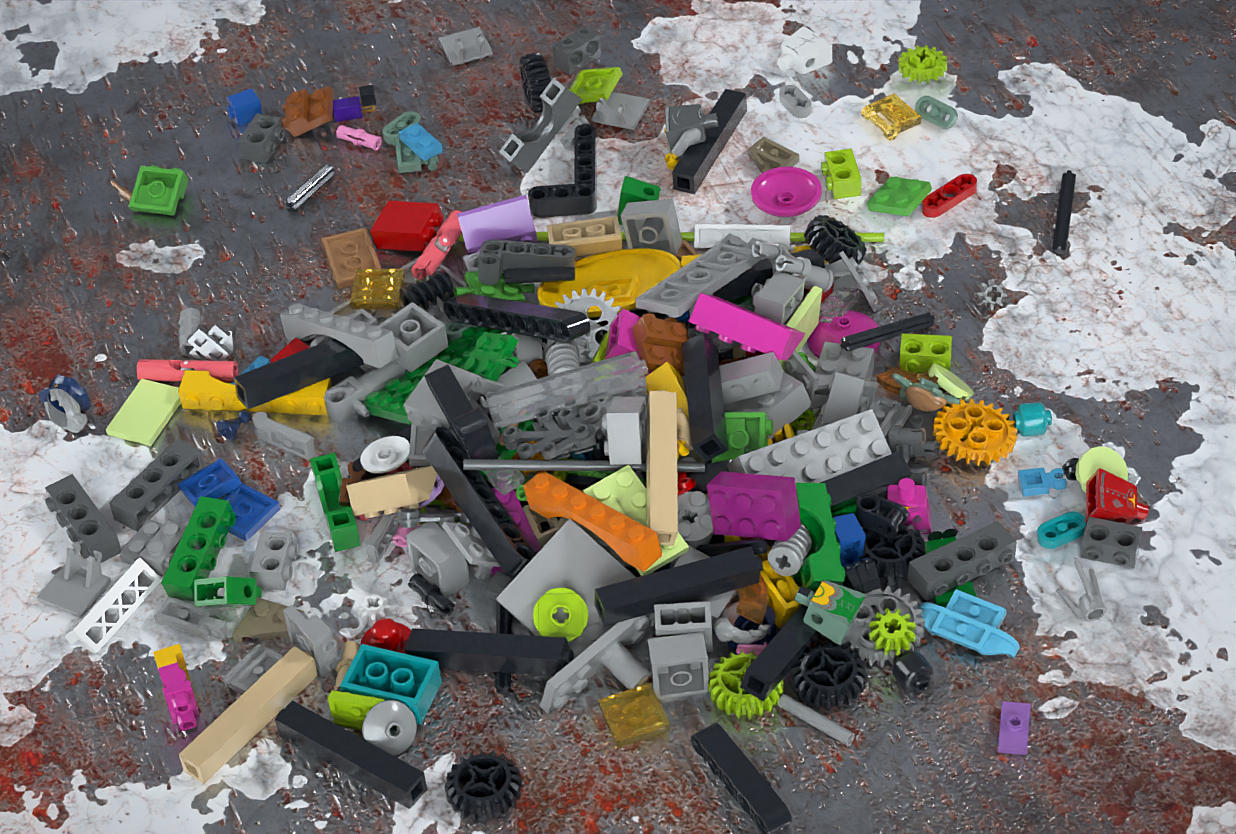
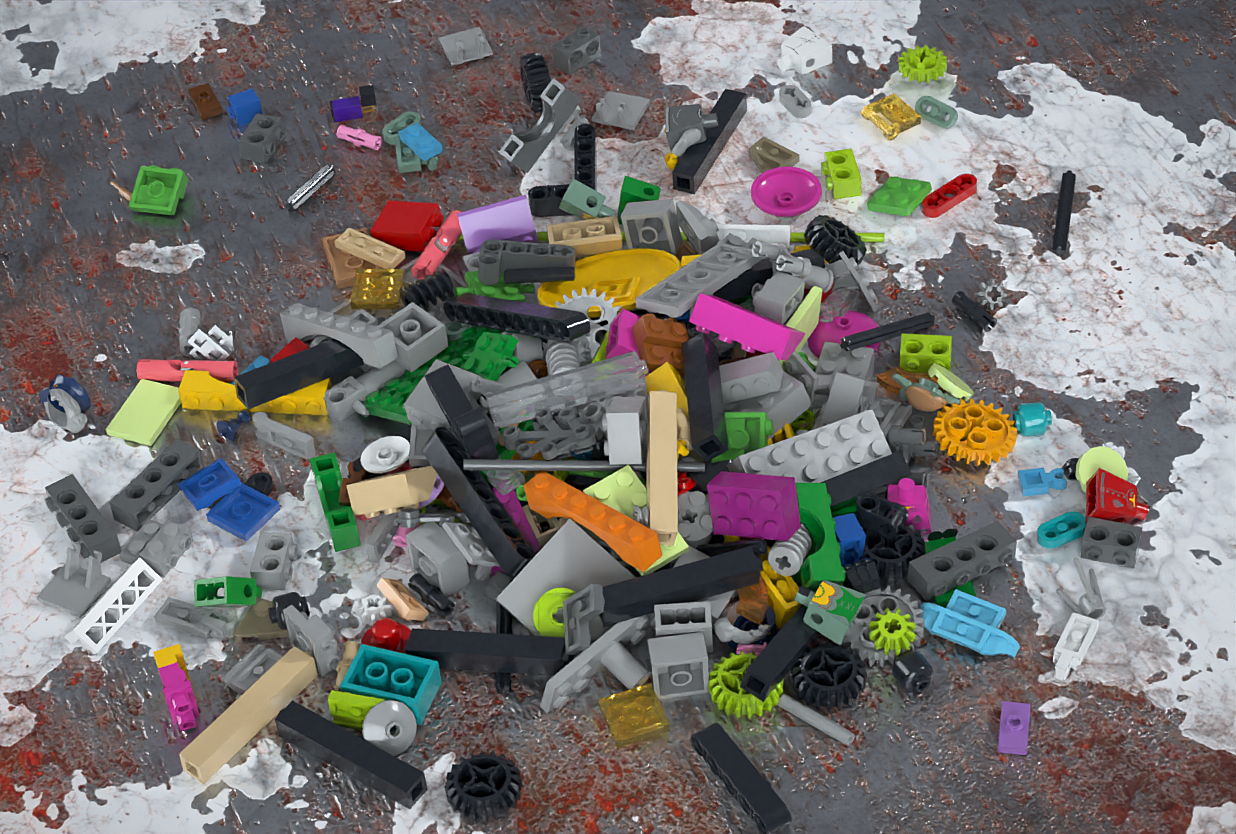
green brick [161,496,236,602] -> none
dark orange plate [281,86,334,137] -> none
lime plate [570,67,622,104] -> none
none -> reddish brown plate [188,83,223,120]
none -> black tile [244,472,274,496]
none -> black head [268,592,310,630]
none -> tan tile [335,228,405,271]
none -> light nougat plate [377,577,429,621]
none -> sand green torso [559,179,615,220]
none -> dark grey plate [563,583,605,655]
none -> light grey bush [633,505,649,527]
none -> light grey slope [676,201,719,255]
none -> black pin [952,291,997,332]
none -> white hinge [1052,612,1099,681]

